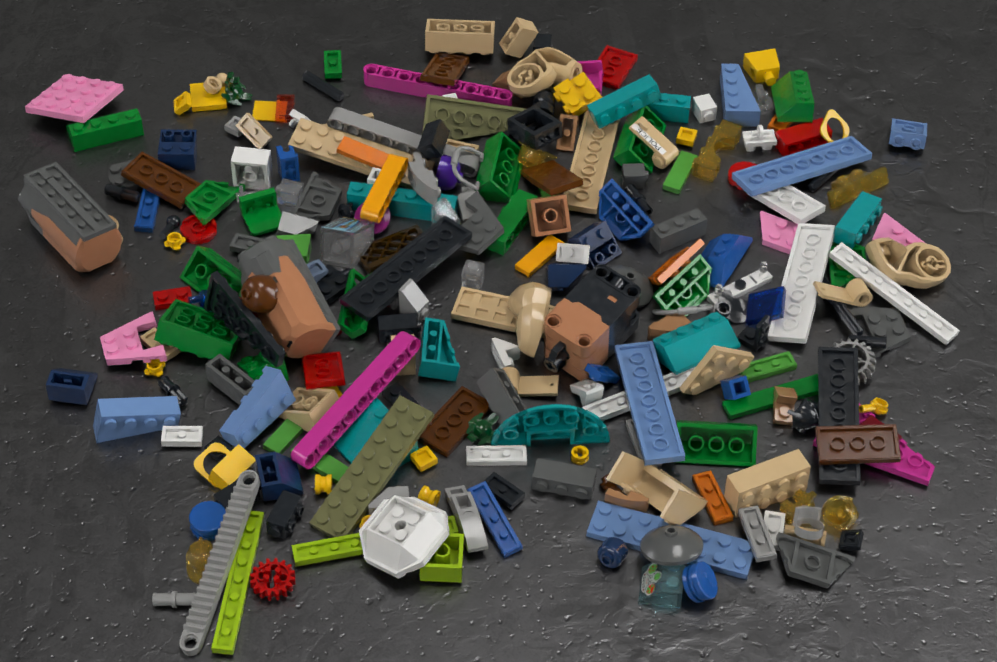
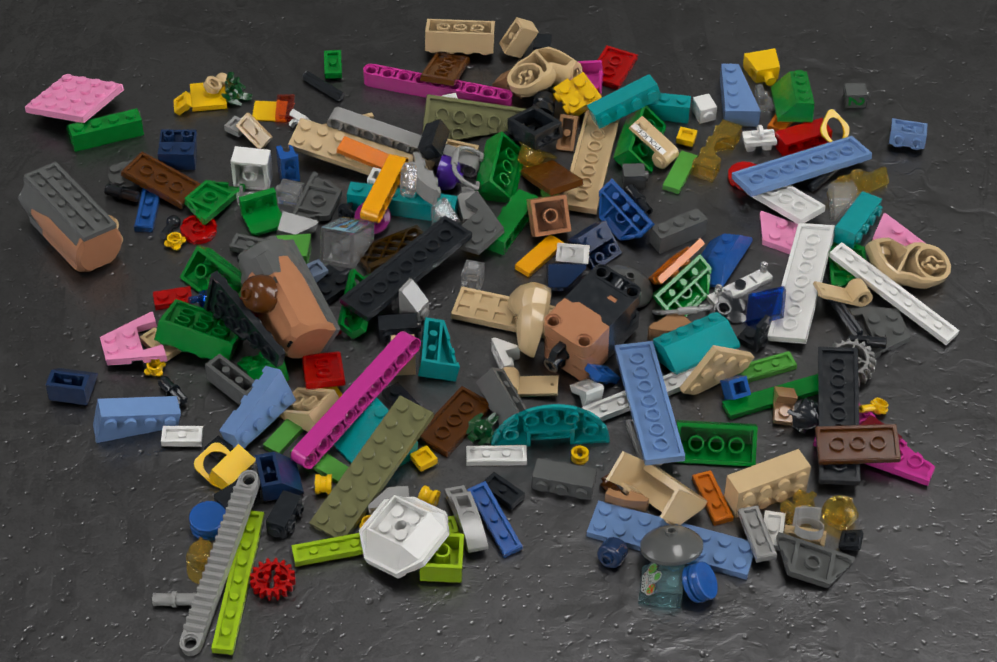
none -> clear beam [400,162,417,198]
none -> clear slope [828,182,858,221]
none -> dark grey brick [842,83,870,108]

